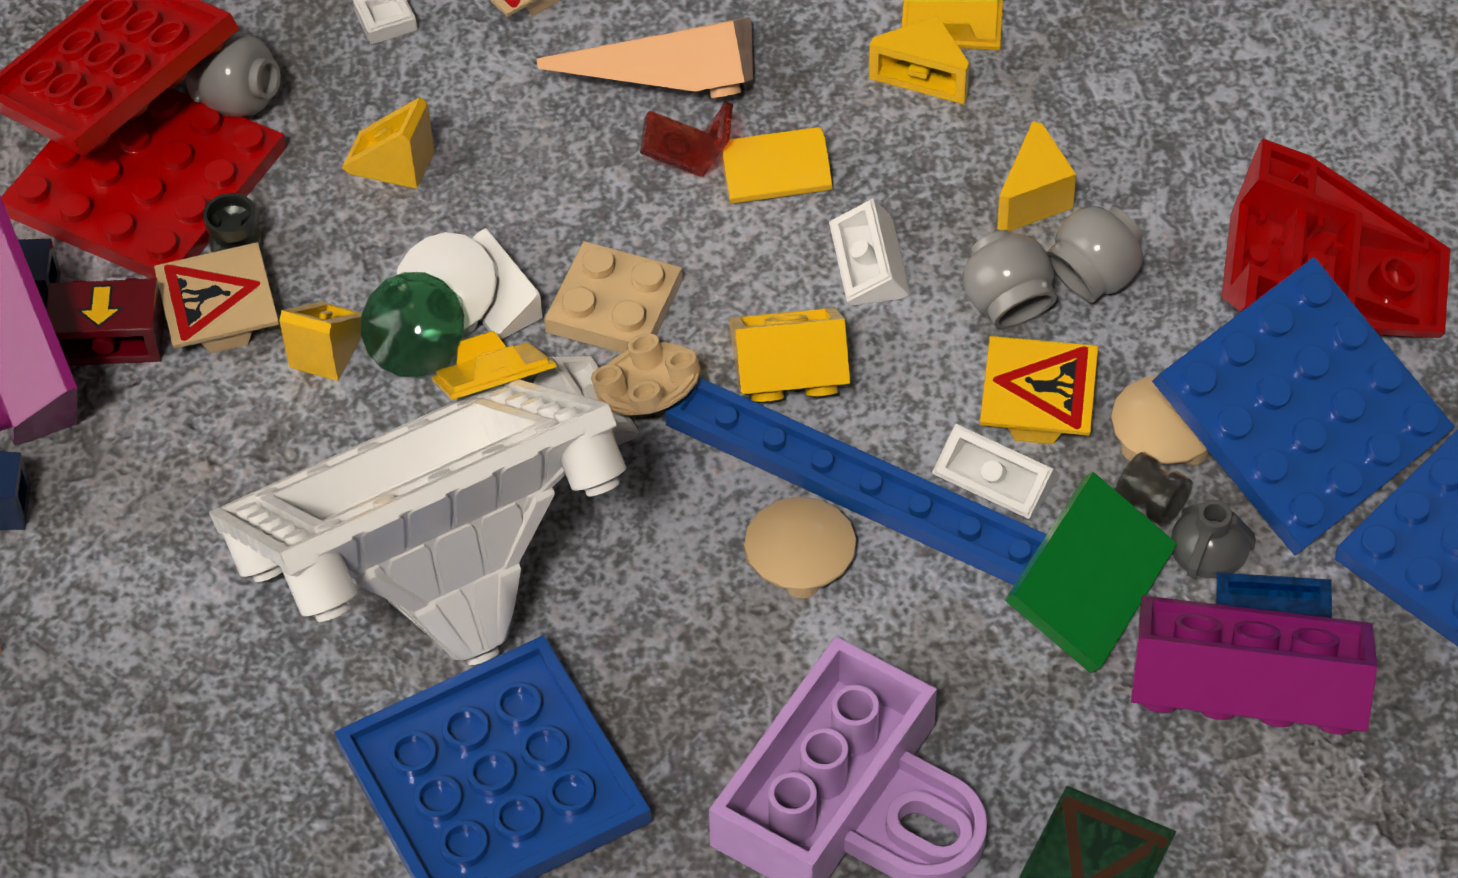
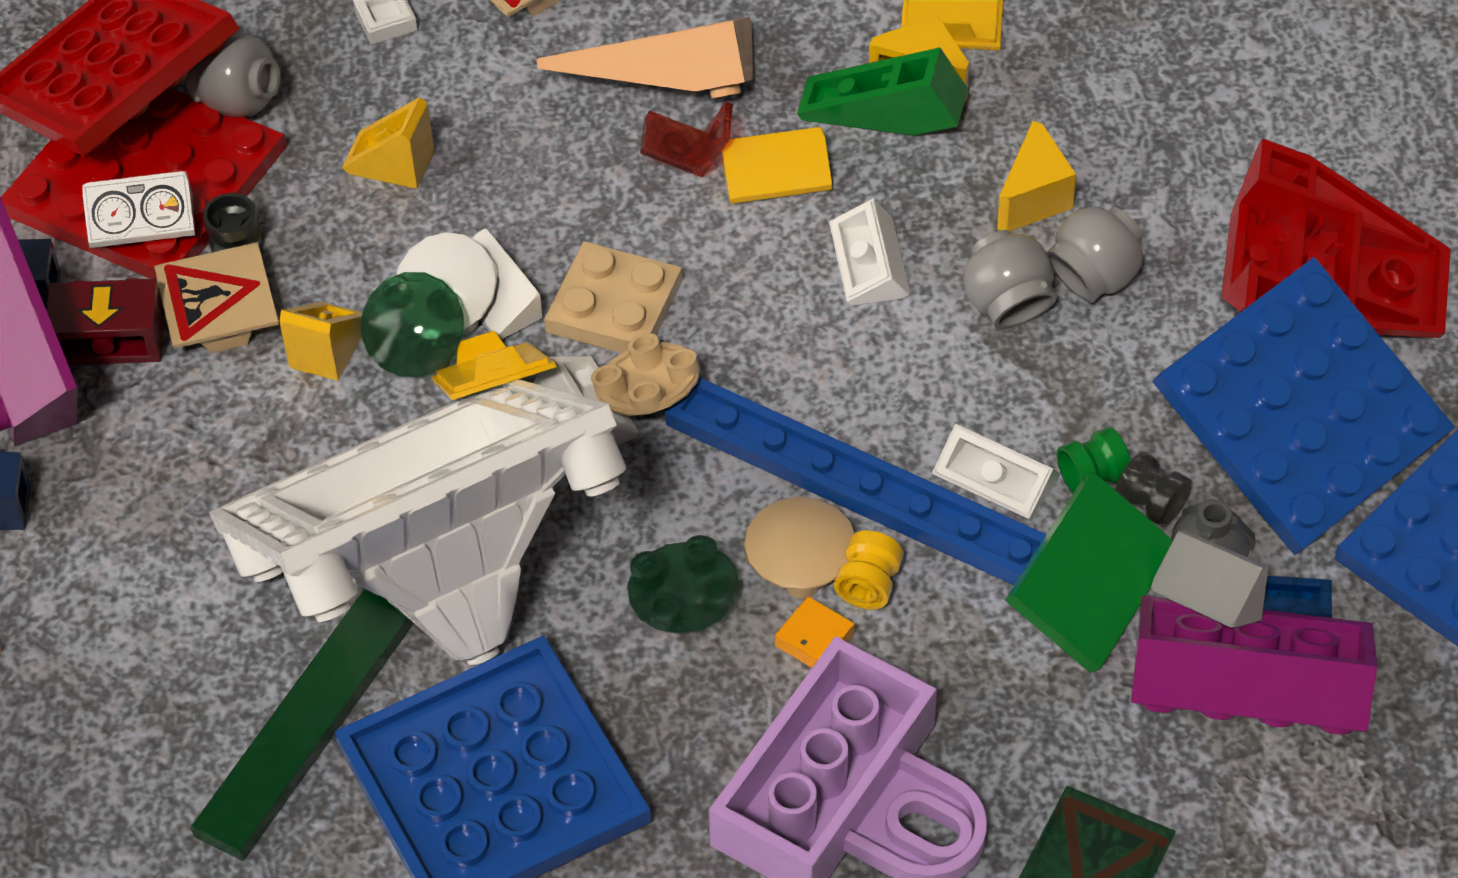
yellow slope [729,307,850,402] -> none
yellow piece [980,336,1098,444] -> none
tan dish [1111,376,1209,465] -> none
none -> slope [82,171,195,248]
none -> dark green tile [191,589,413,861]
none -> clear green dish [627,535,740,634]
none -> light orange tile [775,596,855,668]
none -> green slope [797,47,968,136]
none -> yellow wheel [834,530,904,610]
none -> green wheel [1056,427,1132,494]
none -> light grey slope [1151,530,1268,627]

